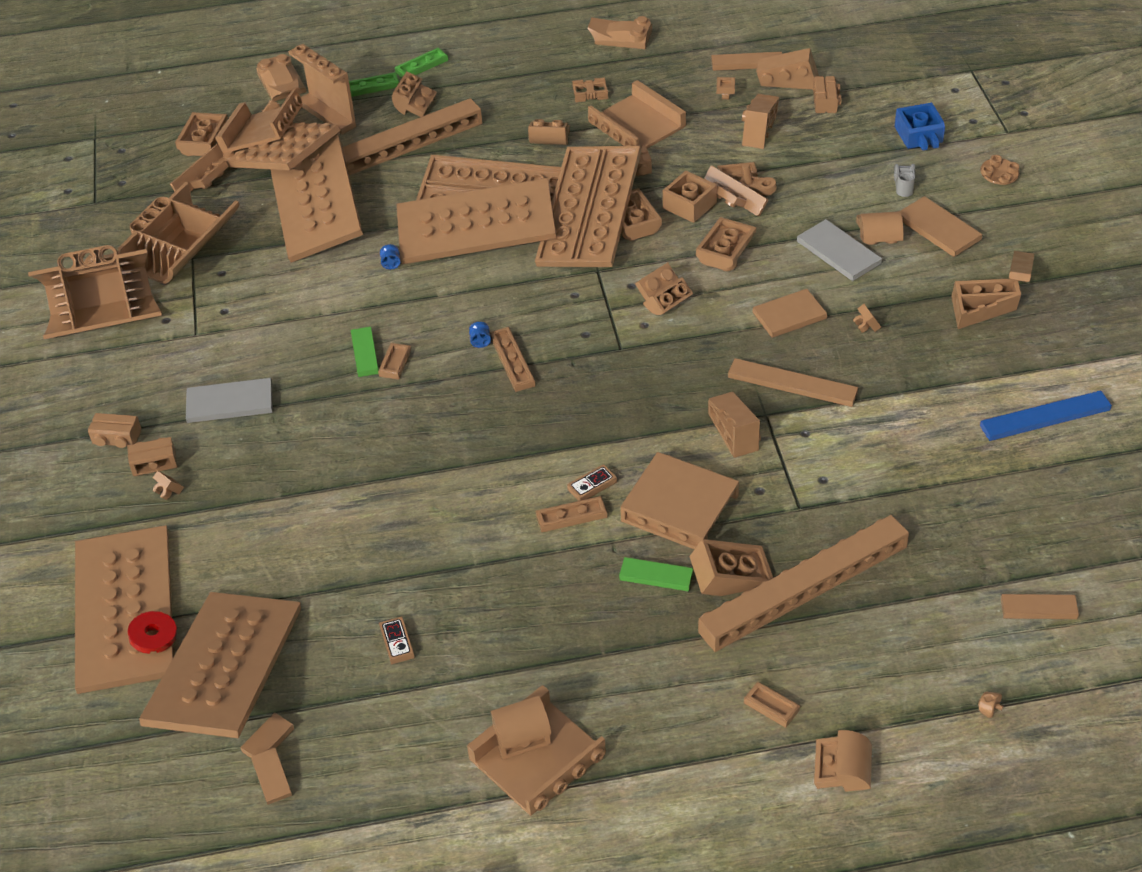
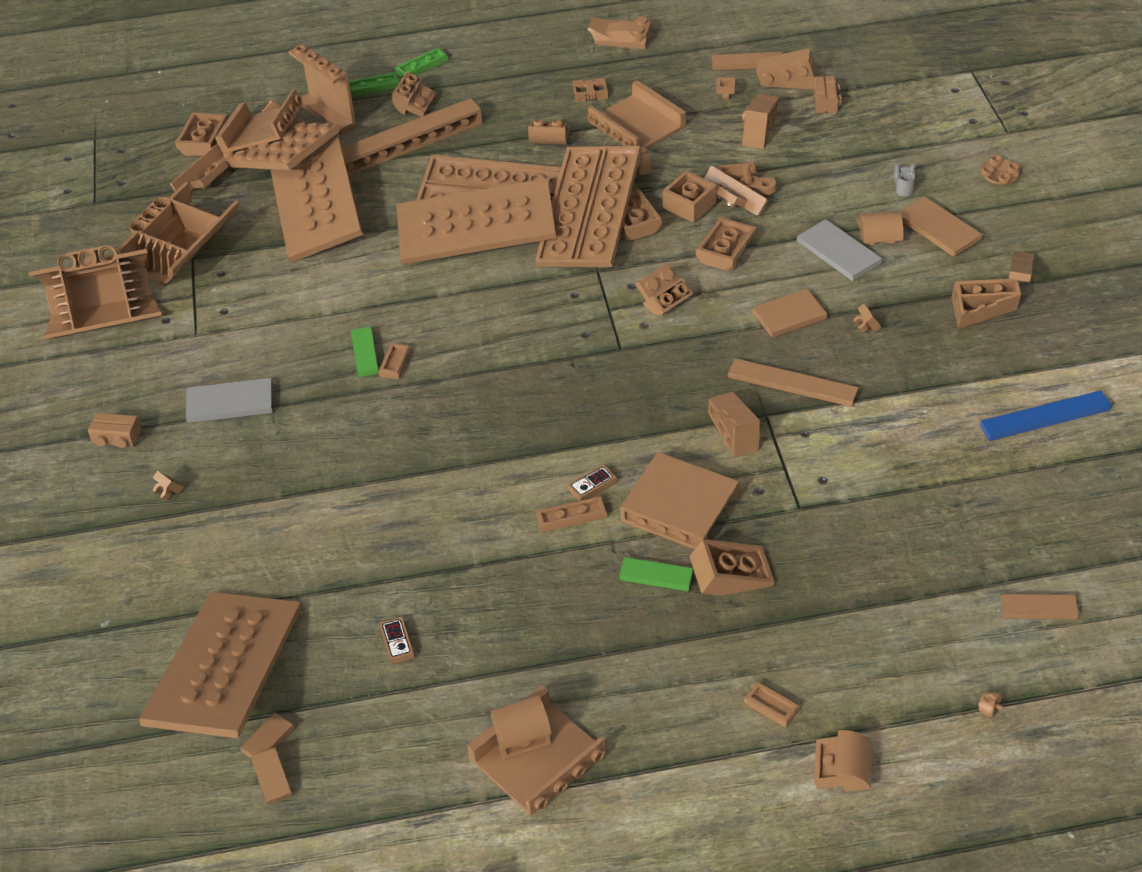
medium nougat plate [75,525,174,694] -> none
medium nougat brick [127,437,177,476] -> none
red tile [127,611,177,654] -> none
medium nougat slope [256,54,306,101] -> none
blue wheel [380,244,400,270] -> none
blue wheel [469,322,491,348] -> none
medium nougat tile [490,327,535,392] -> none
medium nougat brick [698,515,909,652] -> none
blue hinge [894,102,945,150] -> none

